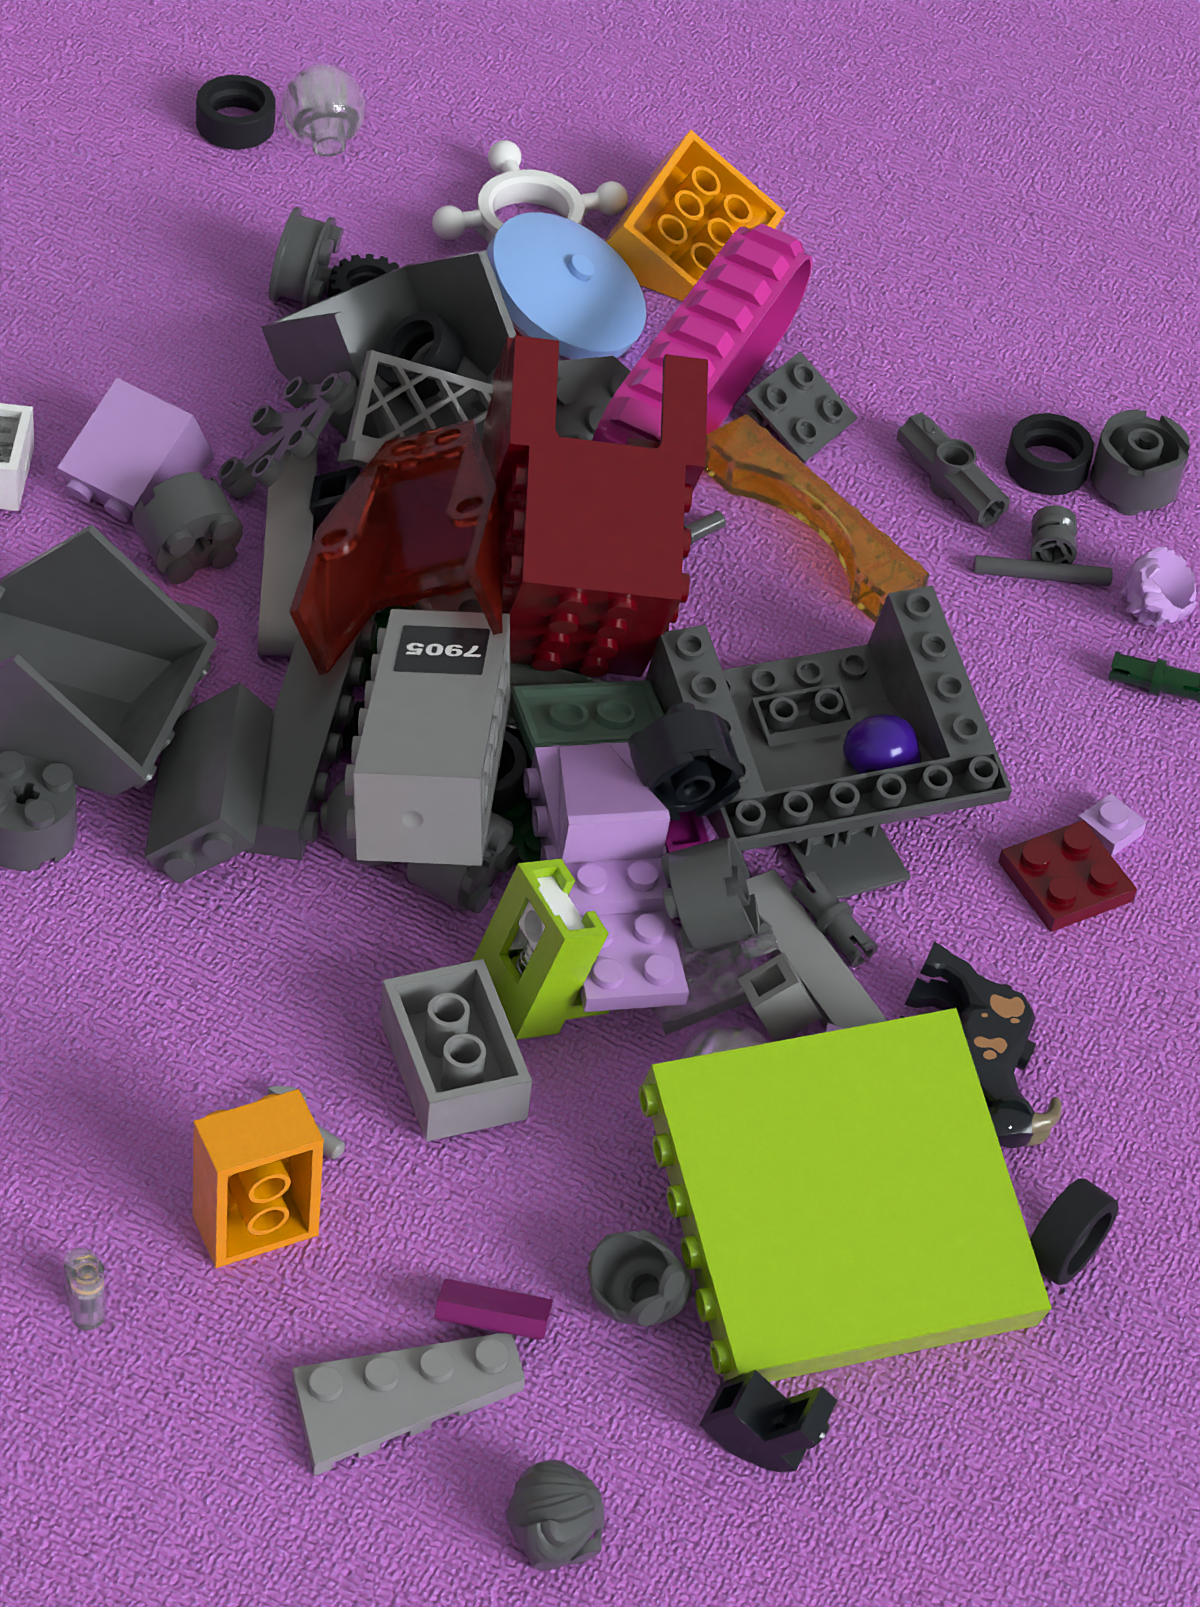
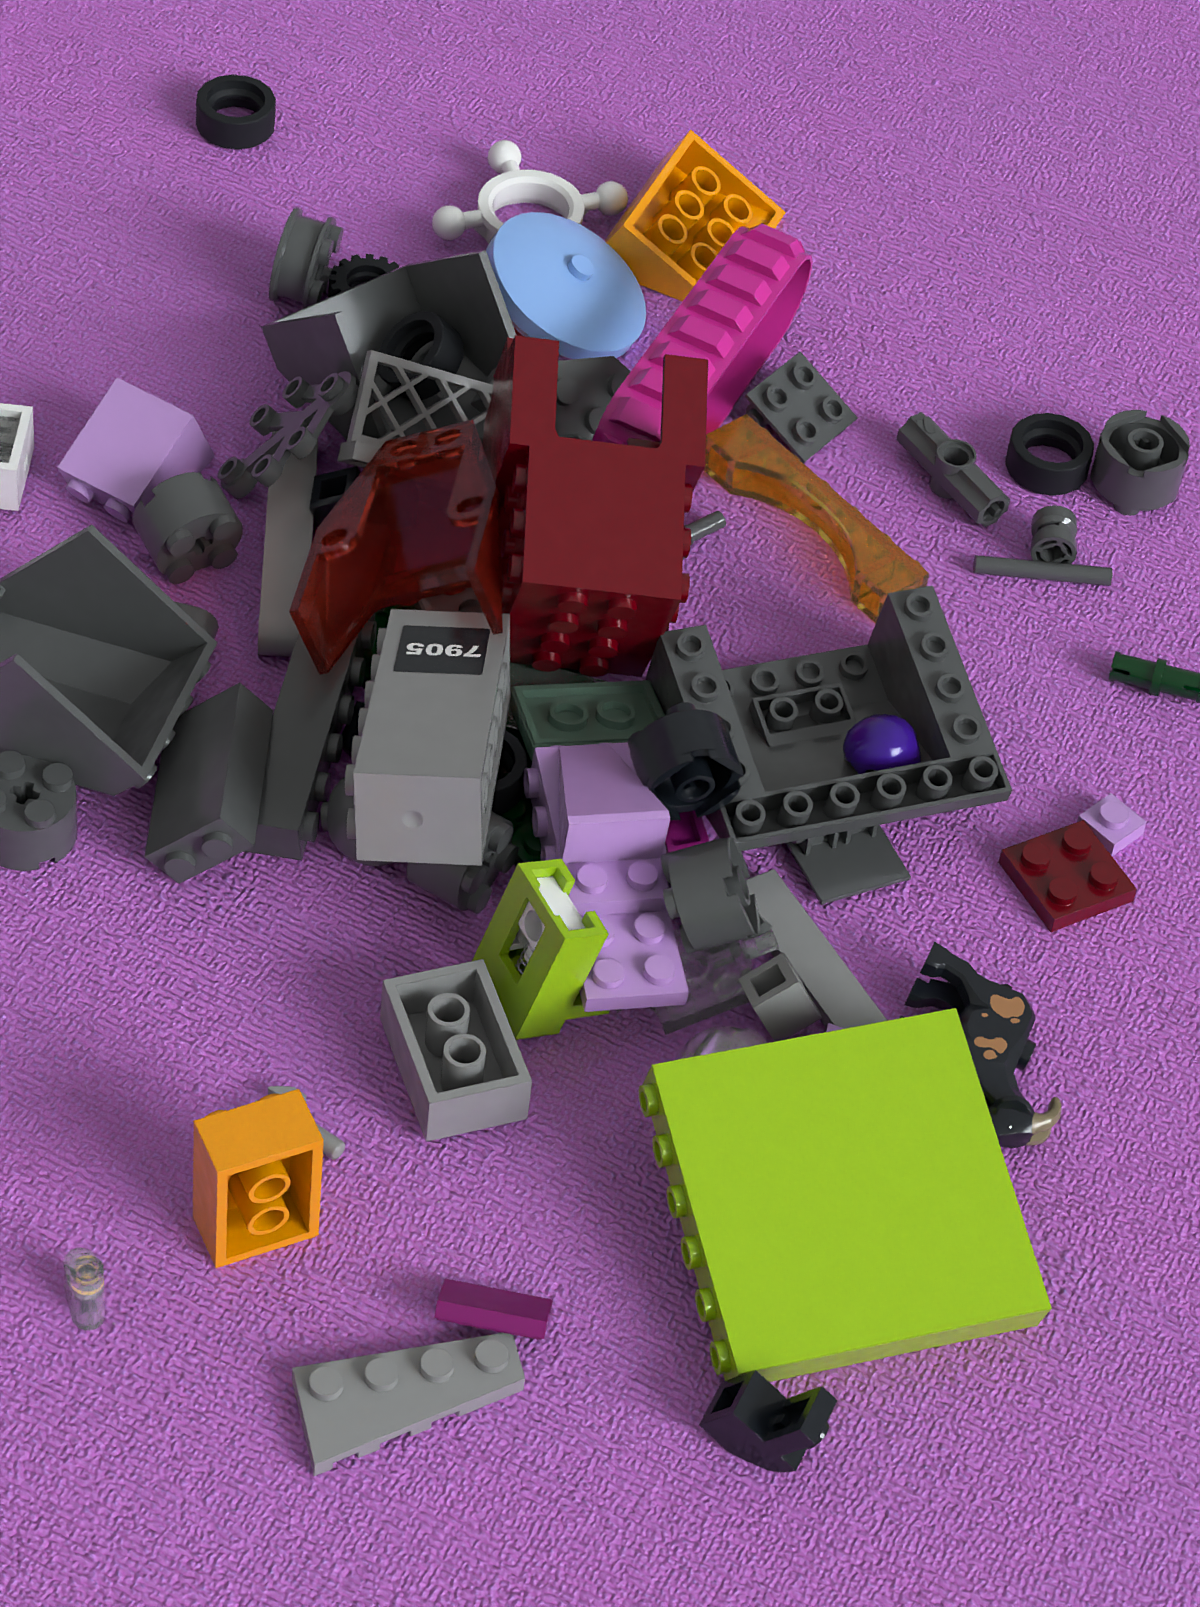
clear brick [282,63,366,157] -> none
dark grey hair [506,1459,605,1571] -> none
dark grey hair [587,1229,693,1327] -> none
dark grey pin [791,871,878,967] -> none
black tyre [1030,1178,1119,1285] -> none
lavender hair [1120,546,1197,628] -> none

